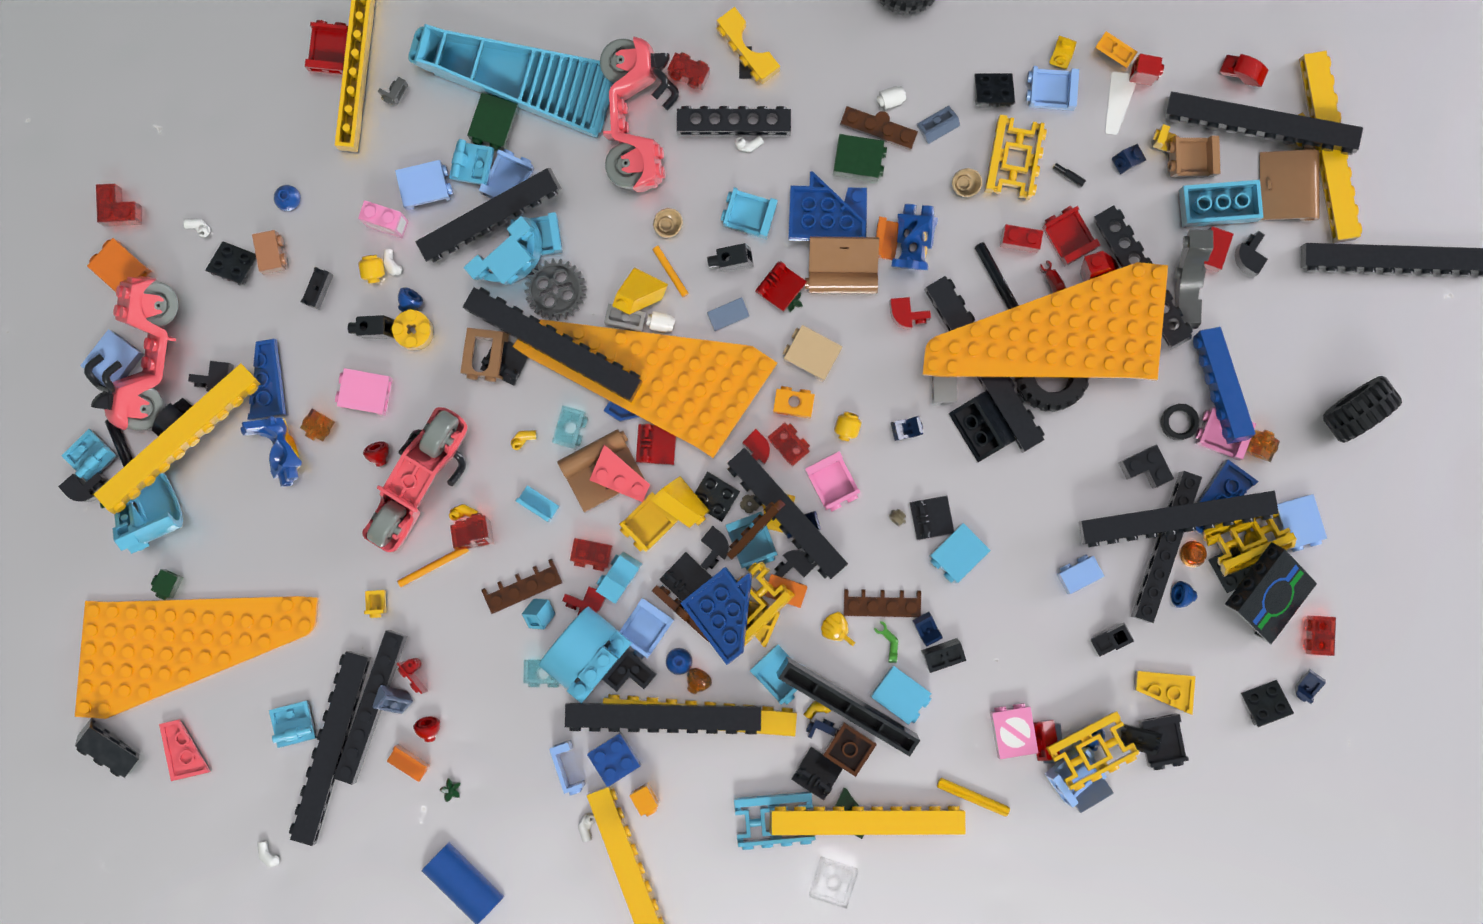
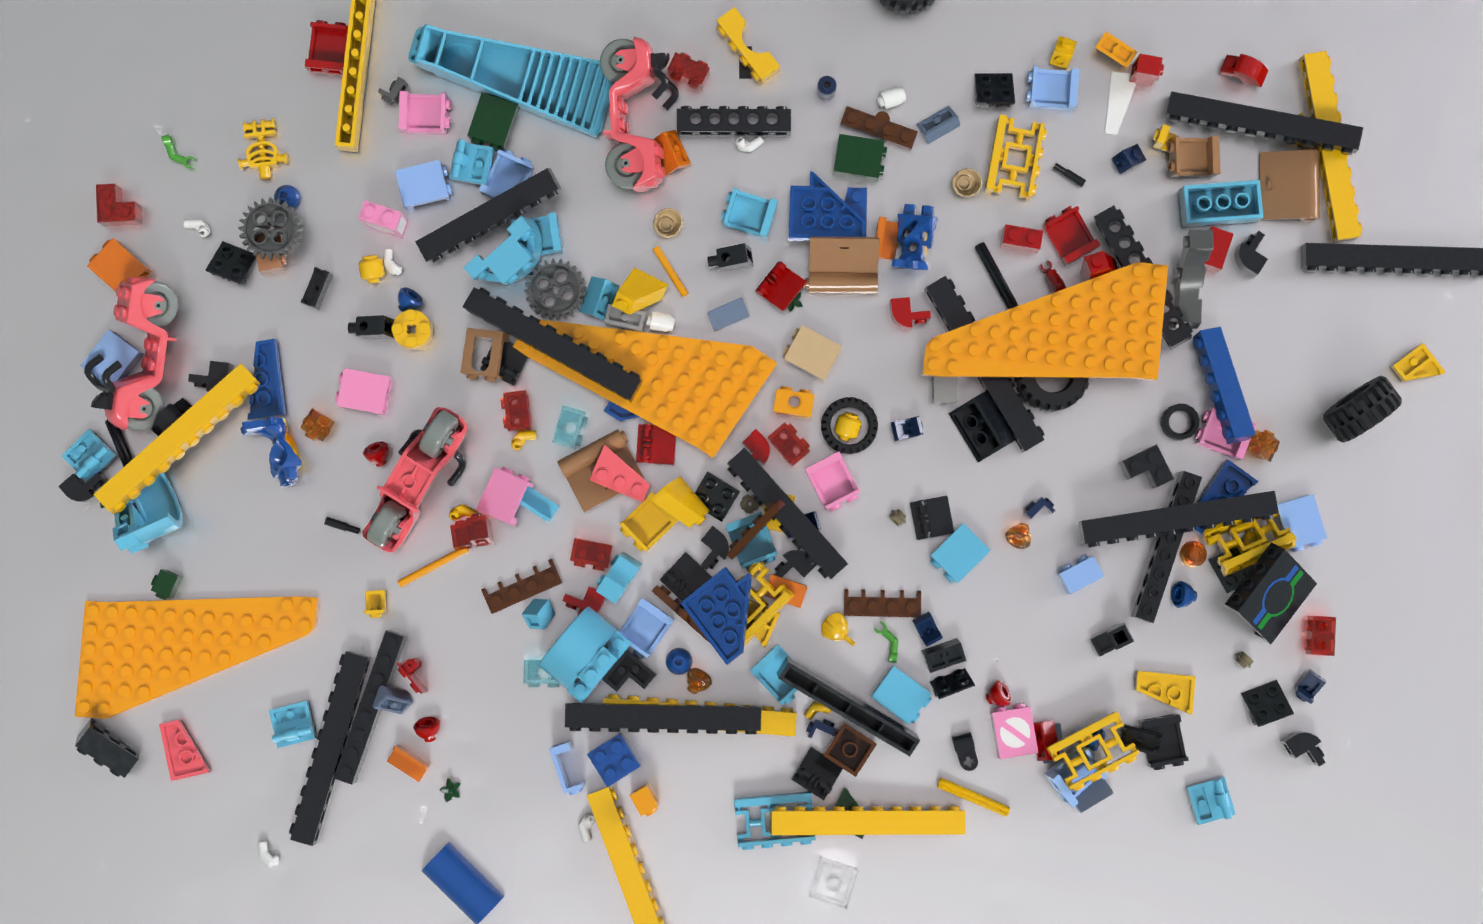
none -> bright green arm [161,134,197,169]
none -> yellow piece [238,118,289,180]
none -> dark grey gear [238,197,303,261]
none -> black pin [324,517,360,534]
none -> bright pink panel [398,91,451,134]
none -> bright pink panel [476,467,534,527]
none -> clear red brick [500,390,533,433]
none -> medium azure panel [579,276,619,321]
none -> orange panel [654,130,691,176]
none -> dark blue brick [817,76,837,99]
none -> black tyre [821,397,878,454]
none -> black hinge [930,668,975,699]
none -> black piece [952,732,978,771]
none -> red brick [986,680,1011,707]
none -> clear orange brick [1005,523,1032,549]
none -> dark blue bracket [1023,497,1056,519]
none -> medium azure plate [1186,776,1236,825]
none -> dark tan plate [1236,651,1254,669]
none -> black brick [1280,731,1326,767]
none -> yellow wing [1391,343,1446,382]

